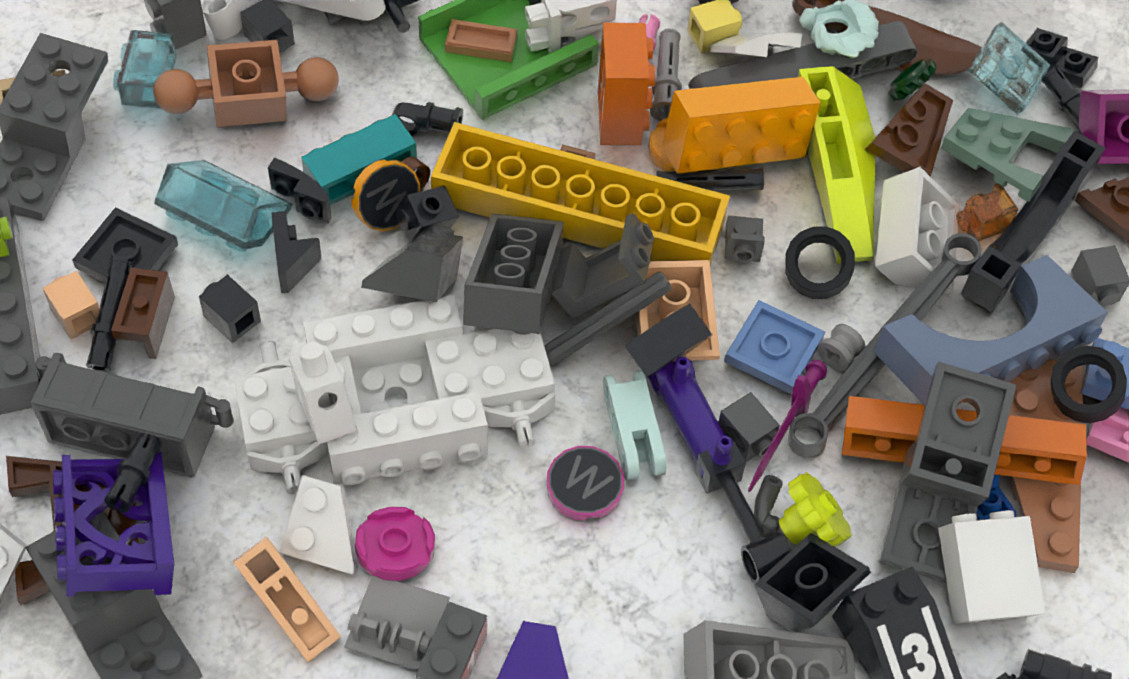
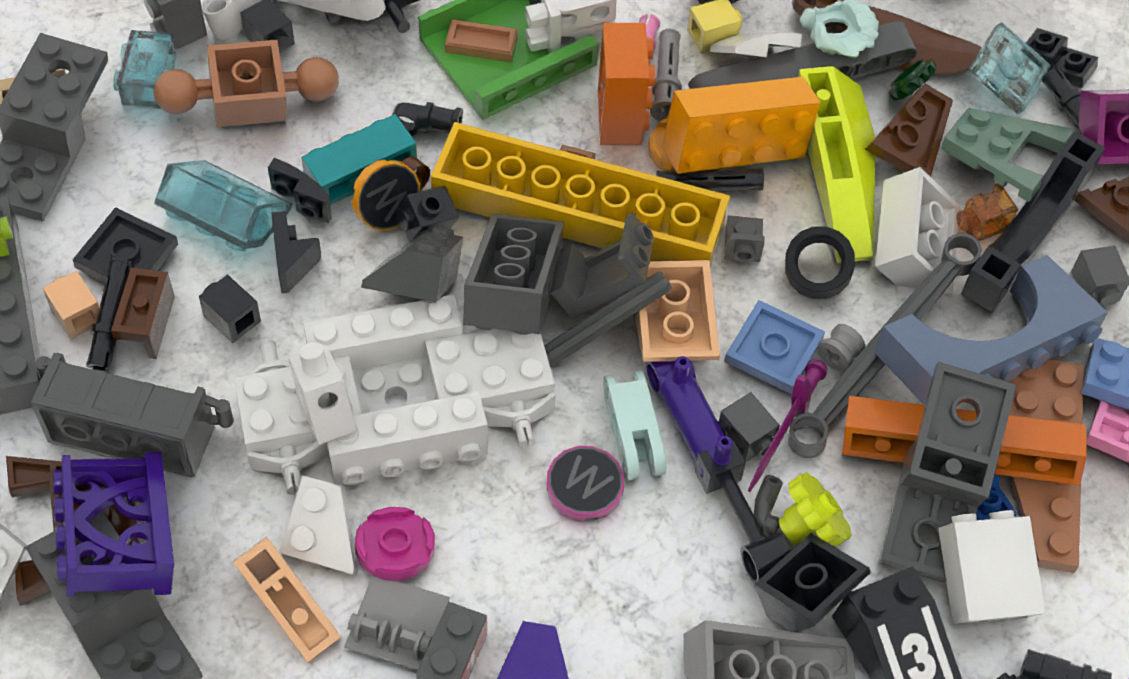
black pin [104,433,162,513] -> none
black slope [625,303,712,379] -> none
black tyre [1050,345,1127,423] -> none

